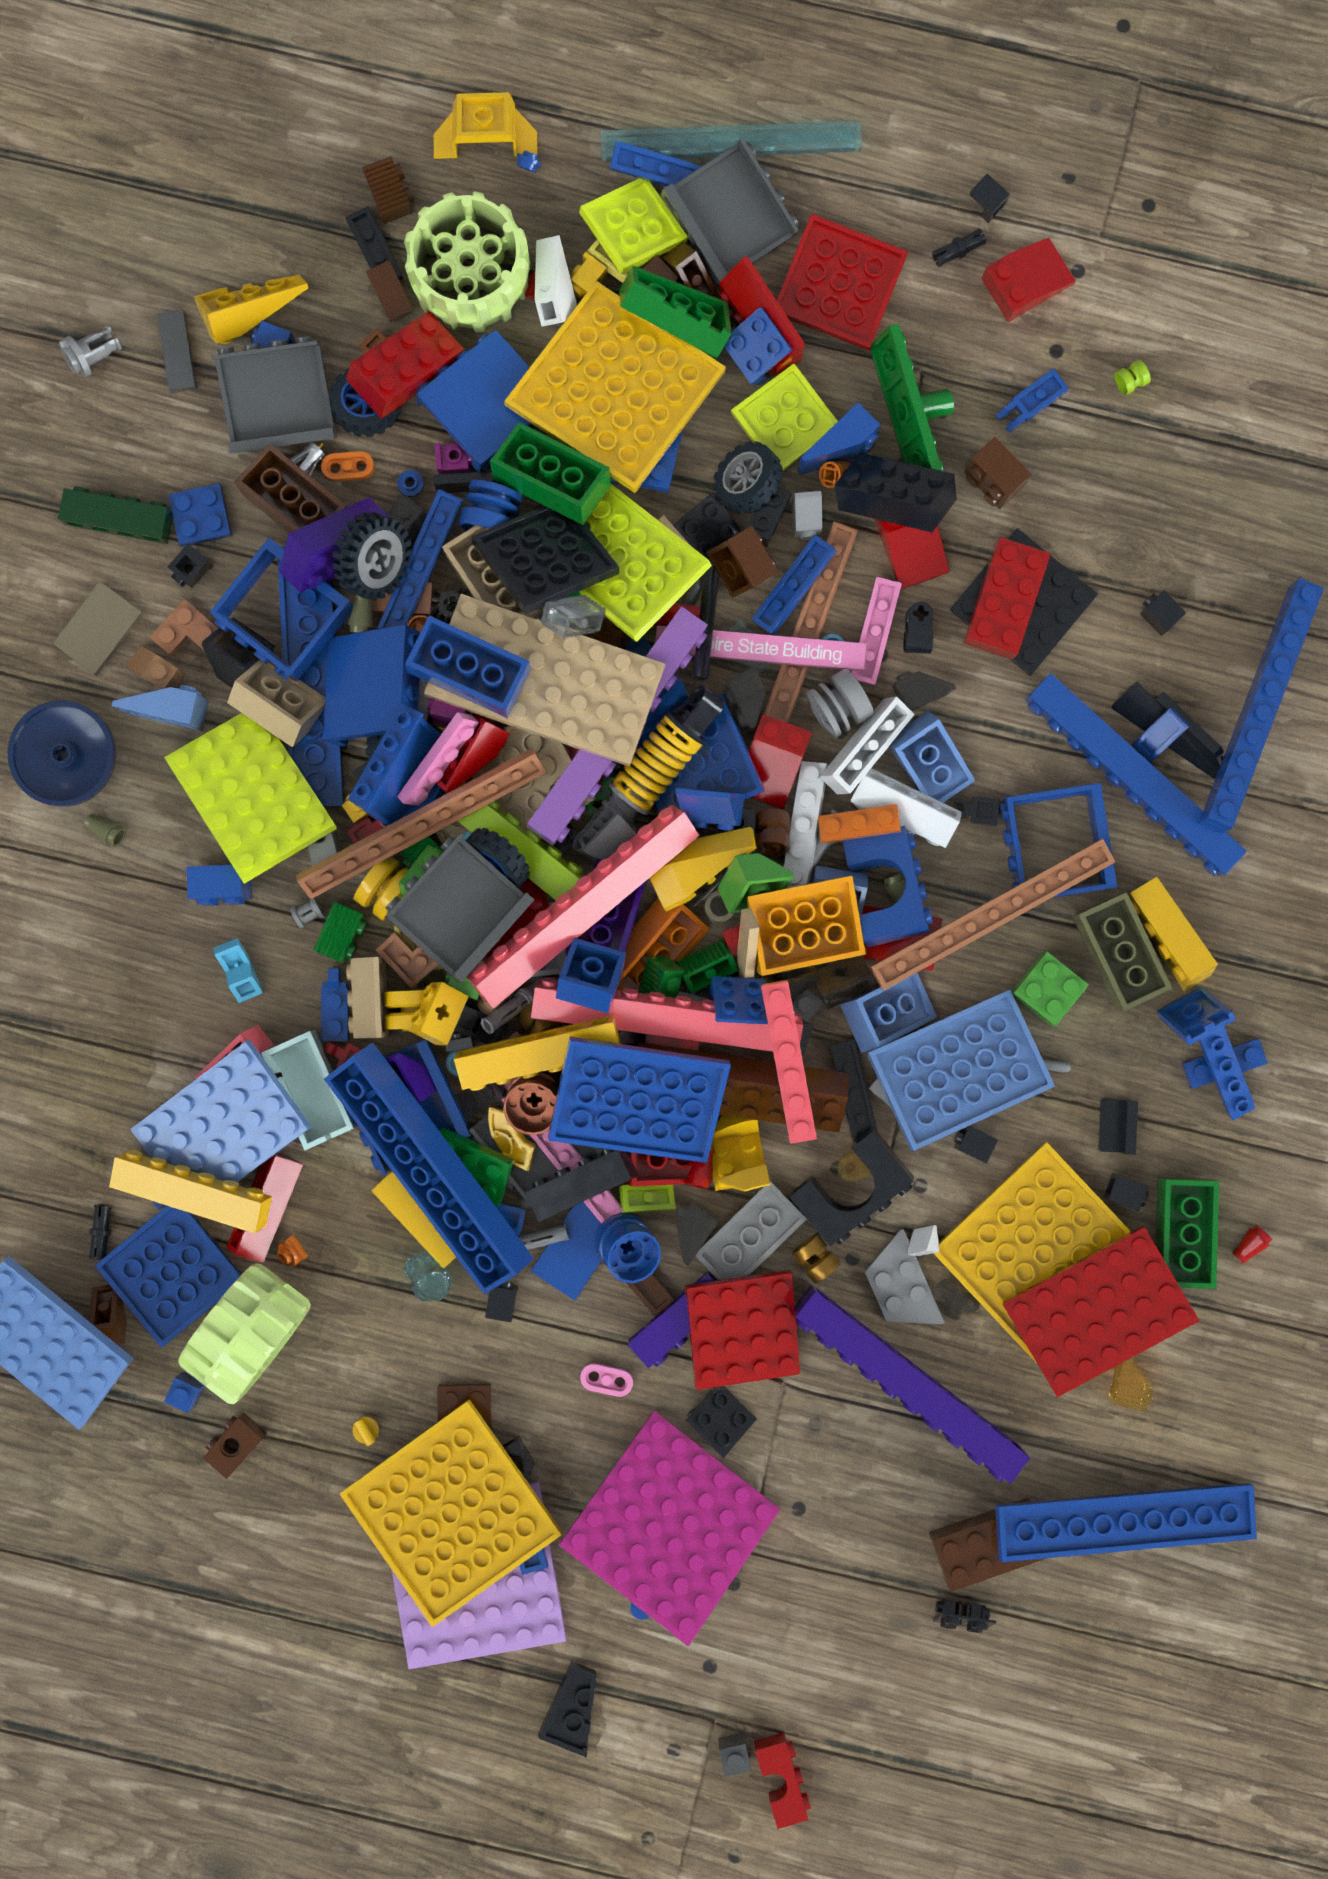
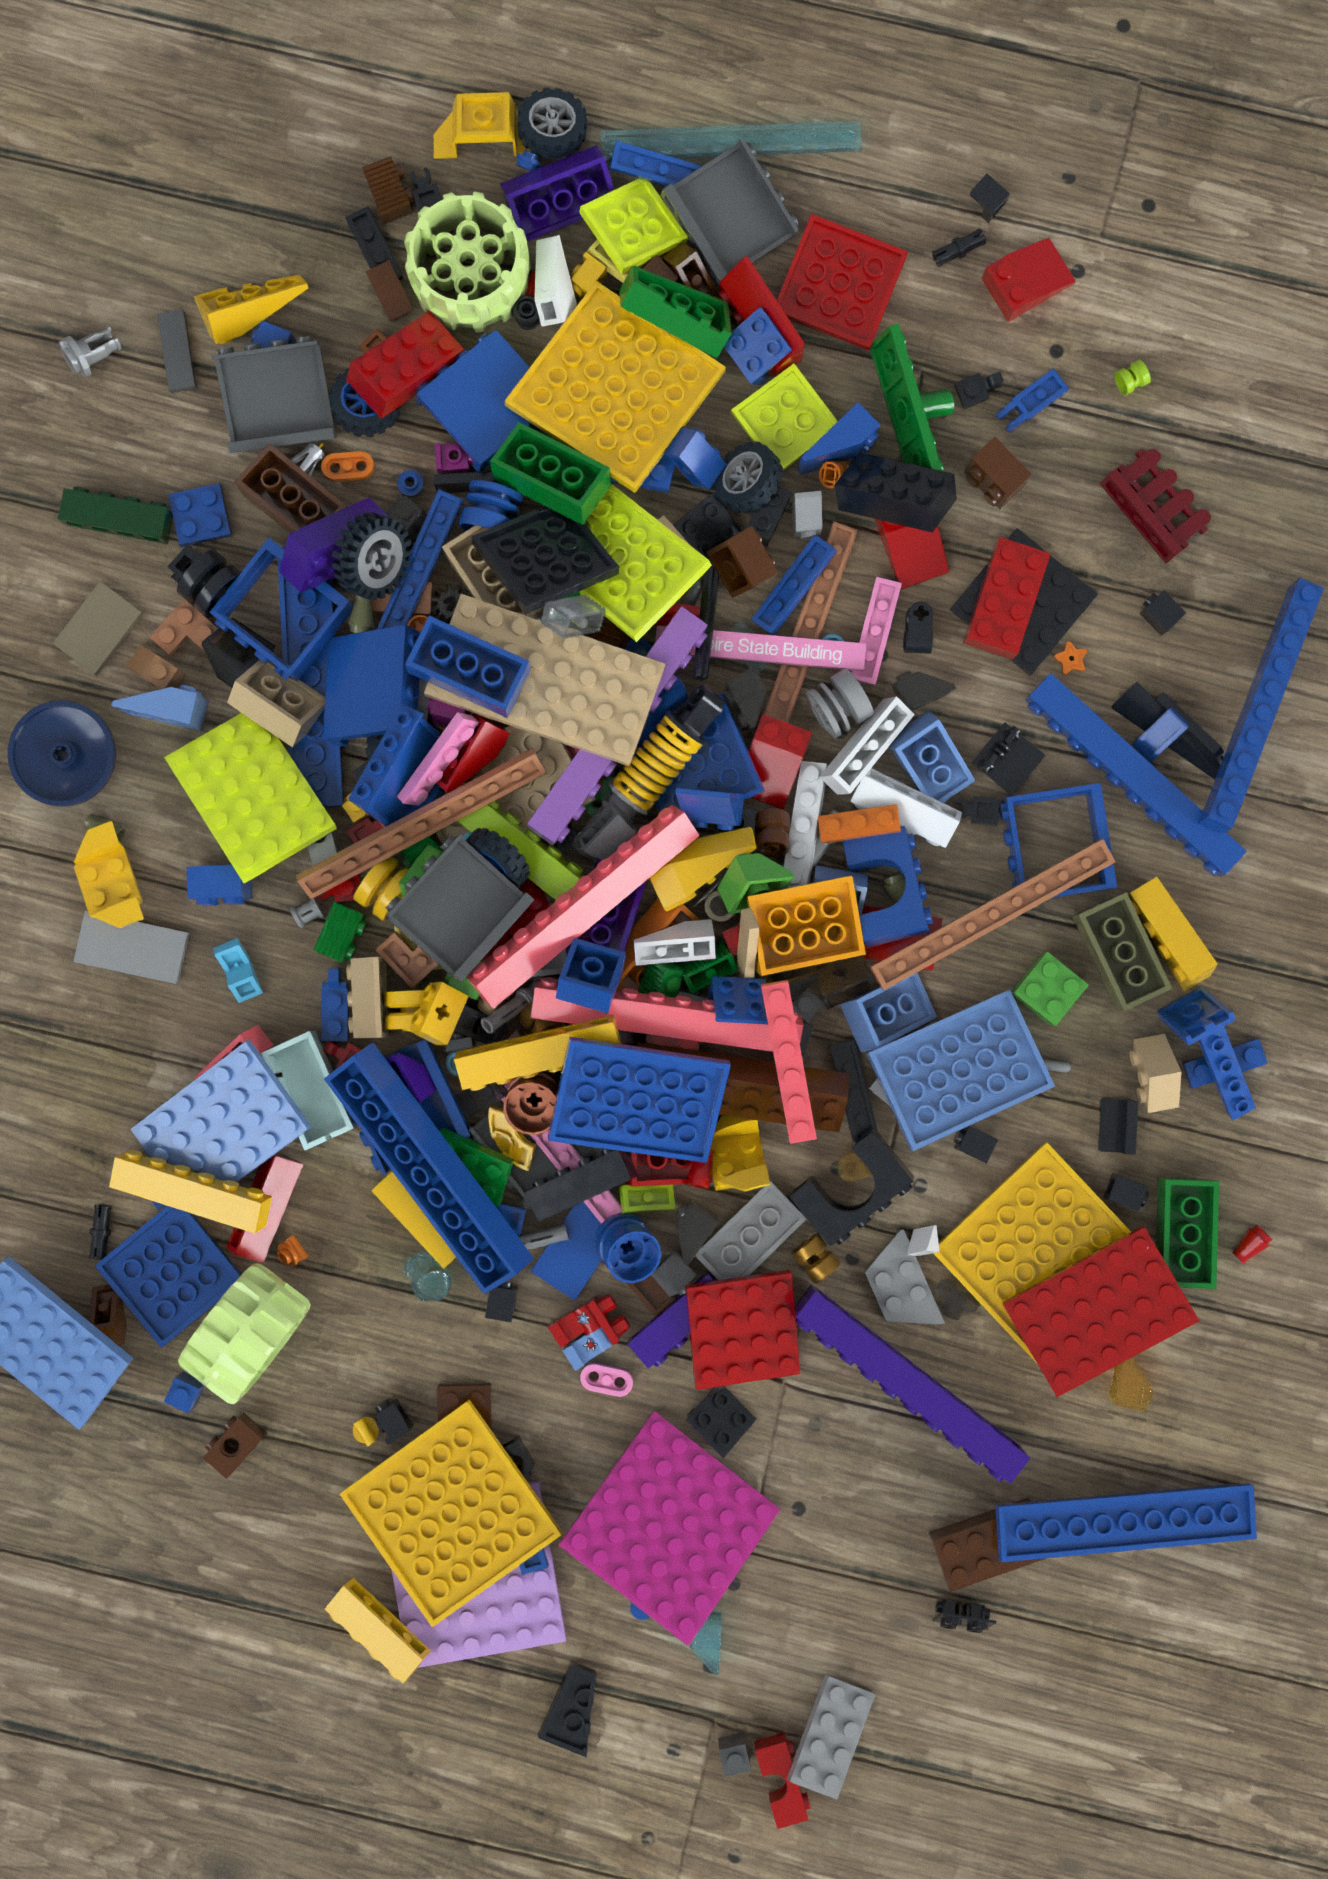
none -> light grey tile [73,911,190,984]
none -> yellow piece [74,821,144,928]
none -> black wheel [177,549,241,618]
none -> red plate [316,874,361,903]
none -> yellow brick [325,1577,432,1683]
none -> black brick [374,1399,414,1445]
none -> black plate [411,167,442,212]
none -> dark purple slope [500,145,614,241]
none -> black wheel [514,296,540,330]
none -> black wheel [517,88,587,159]
none -> red hips [548,1293,630,1371]
none -> white slope [634,919,716,965]
none -> dark grey brick [651,1252,697,1297]
none -> blue brick [664,427,727,489]
none -> clear light blue slope [689,1612,722,1675]
none -> light grey plate [787,1673,875,1799]
none -> black plate [954,372,1004,409]
none -> black hinge [971,723,1046,796]
none -> orange plate [1053,641,1087,675]
none -> dark red fence [1100,449,1211,564]
none -> tan brick [1130,1034,1181,1113]

